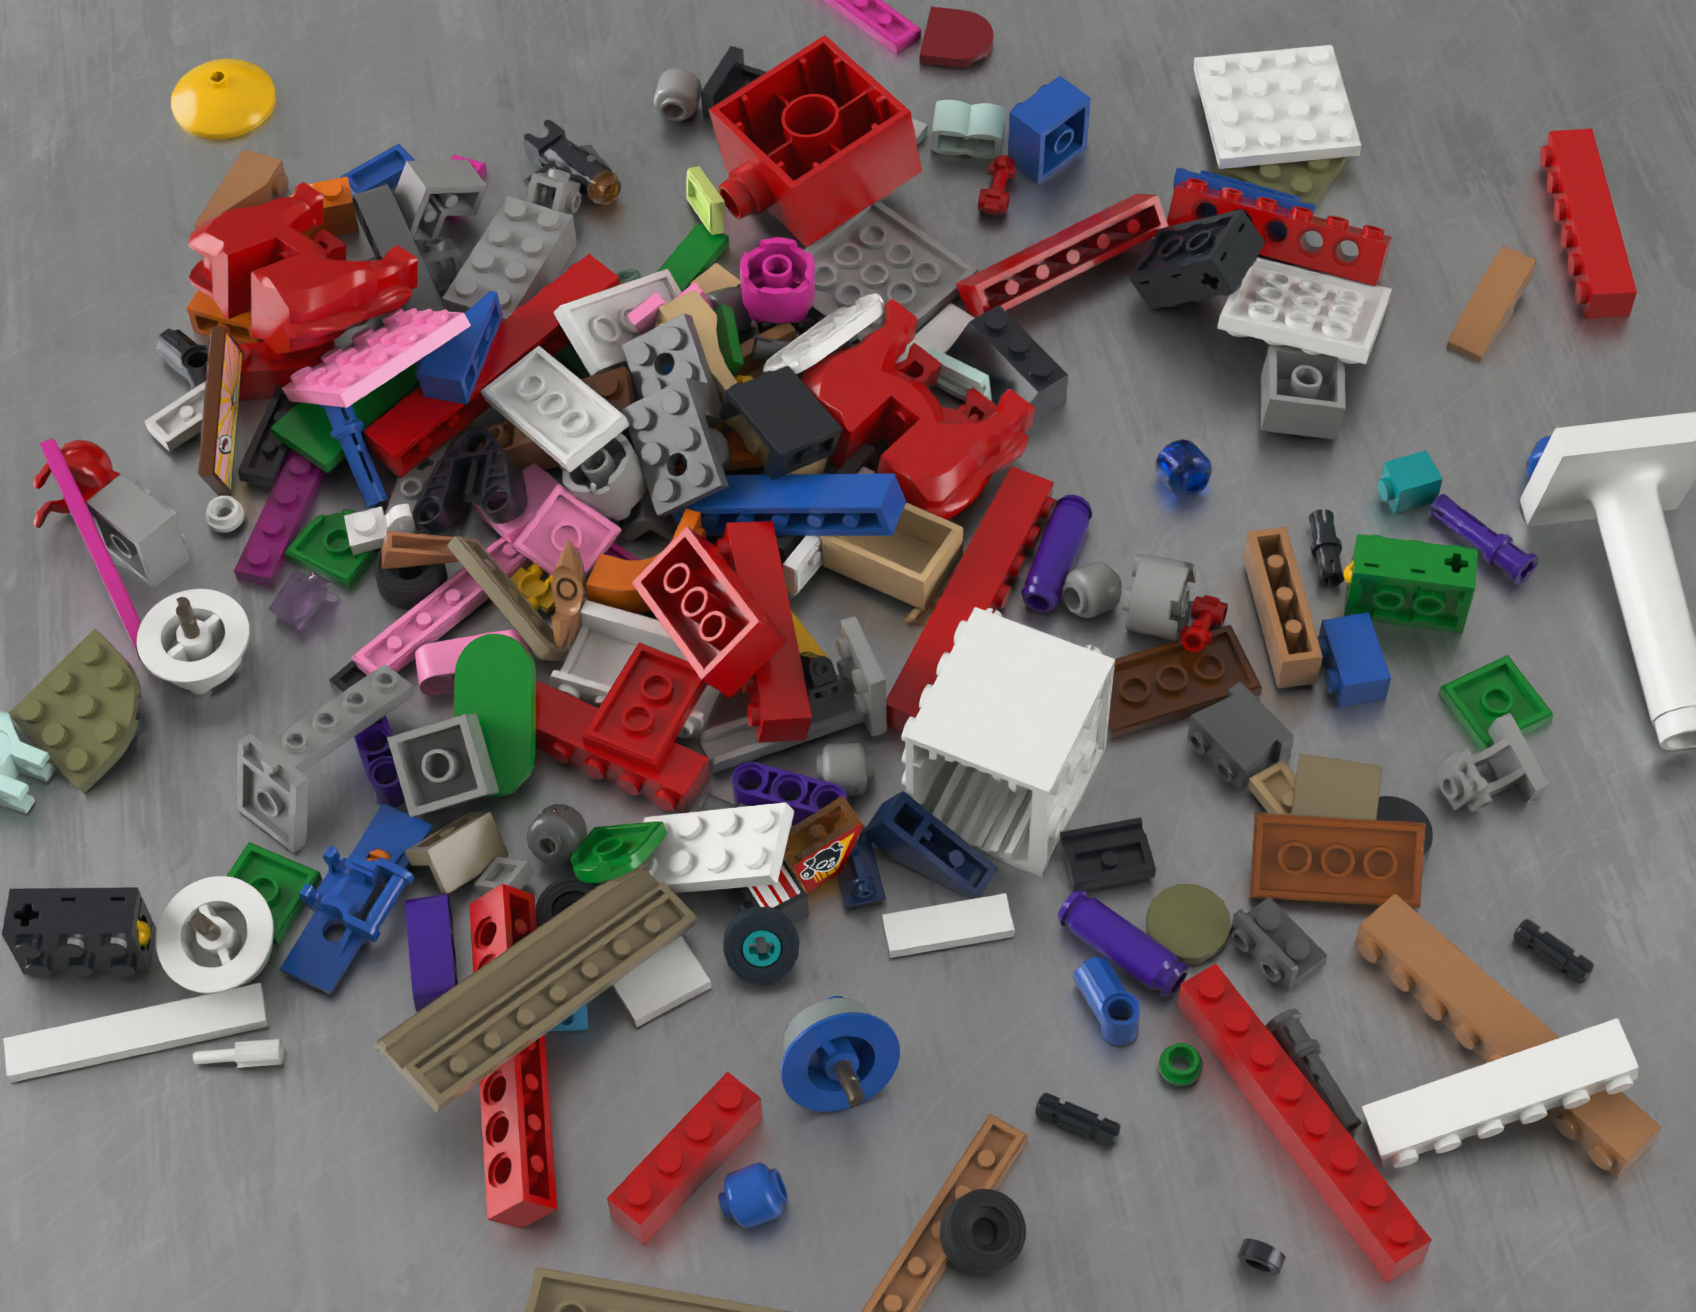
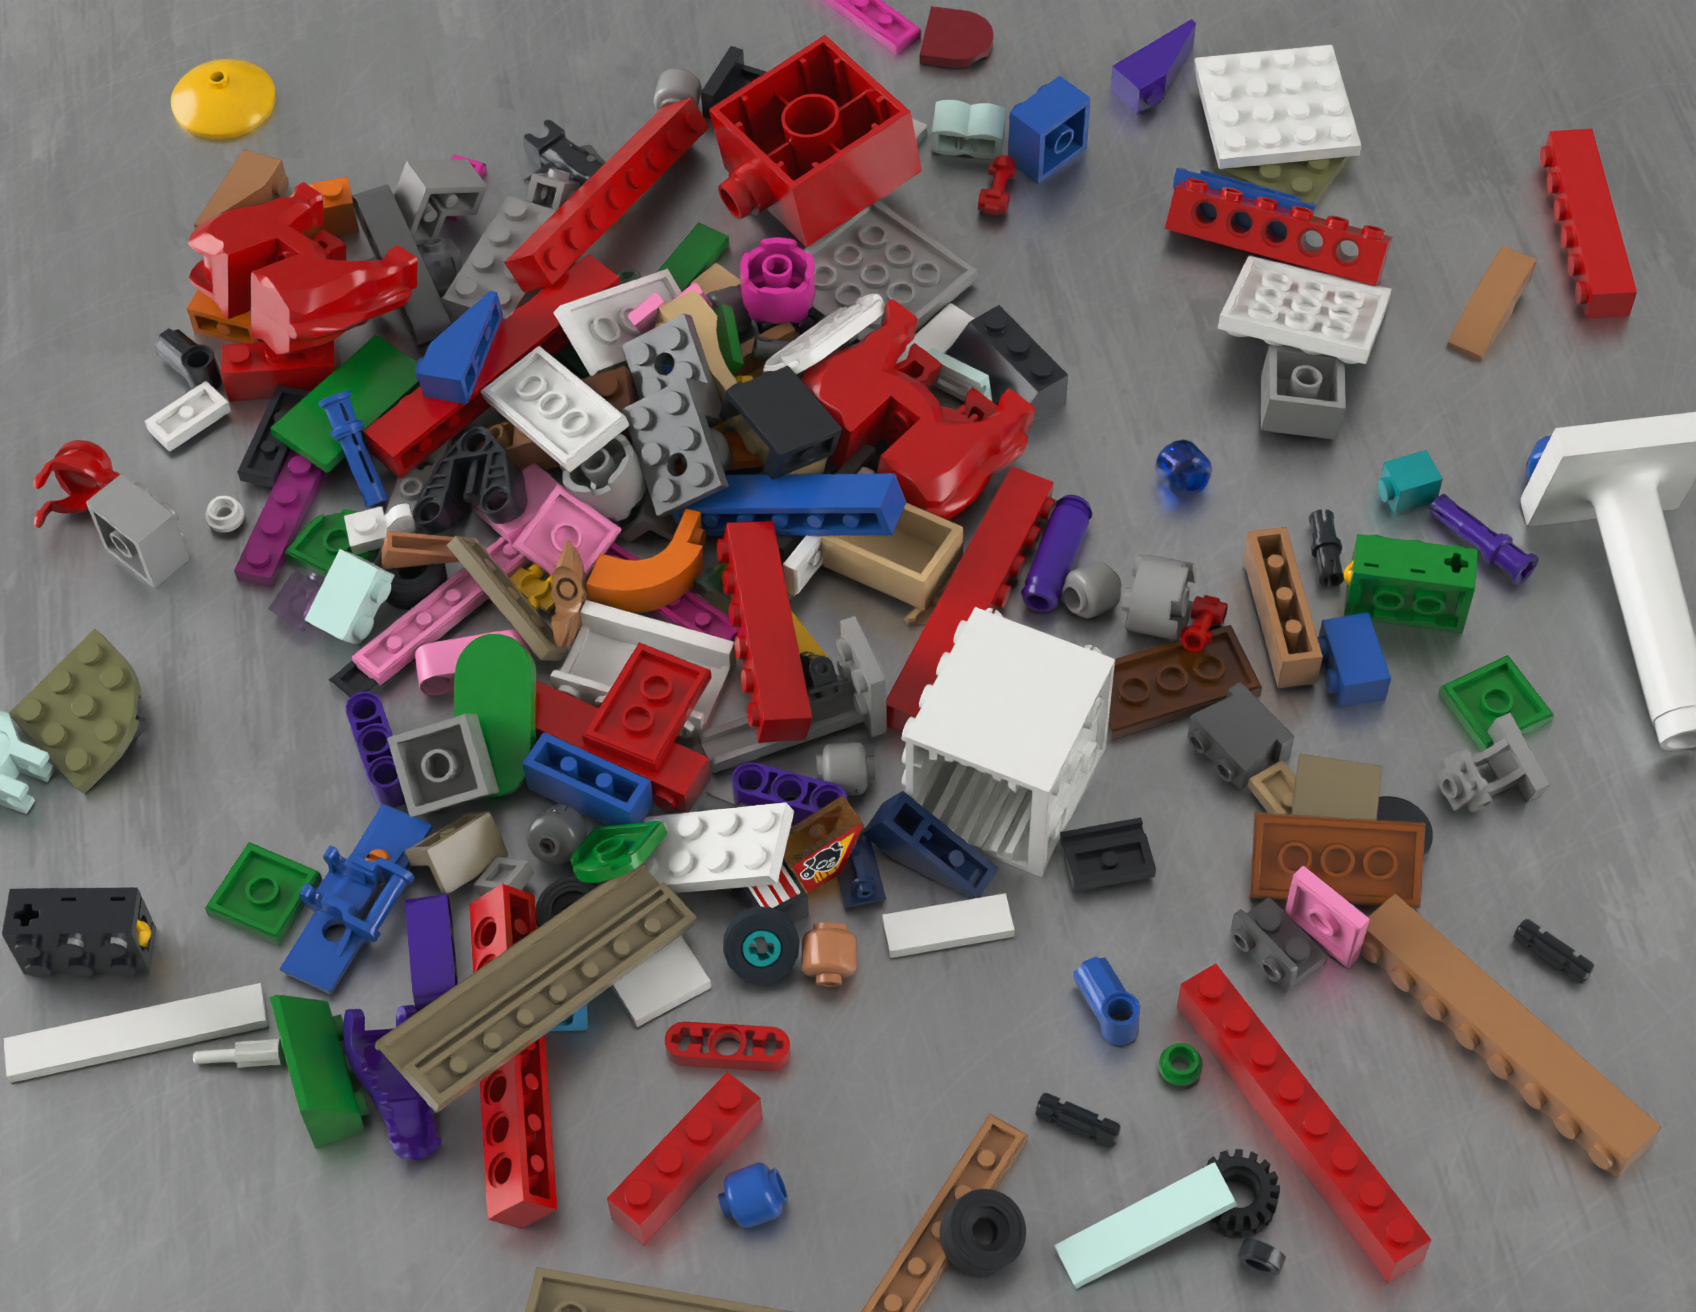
dark pink tile [40,438,141,660] -> none
white piece [137,589,250,695] -> none
white piece [156,876,274,994] -> none
tile [198,326,243,496] -> none
light grey bracket [237,664,414,853] -> none
bright pink plate [282,308,471,408] -> none
blue tile [340,144,416,195] -> none
red brick [632,526,787,698] -> none
yellowish green tile [686,166,725,235] -> none
blue piece [780,996,900,1112] -> none
red brick [956,194,1168,318] -> none
dark purple axle [1058,890,1189,997] -> none
black piece [1128,209,1265,310] -> none
olive tile [1146,884,1231,965] -> none
dark grey pin [1266,1008,1362,1133] -> none
white brick [1362,1018,1639,1168] -> none
none -> green slope [269,995,370,1148]
none -> light aqua brick [305,549,395,646]
none -> dark purple animal [343,1005,442,1160]
none -> red brick [504,98,710,292]
none -> blue brick [522,732,654,826]
none -> red beam [665,1021,791,1071]
none -> nougat head [801,922,857,987]
none -> light aqua tile [1054,1162,1238,1289]
none -> dark purple slope [1110,19,1196,115]
none -> black tyre [1203,1149,1280,1239]
none -> bright pink tile [1285,866,1370,968]

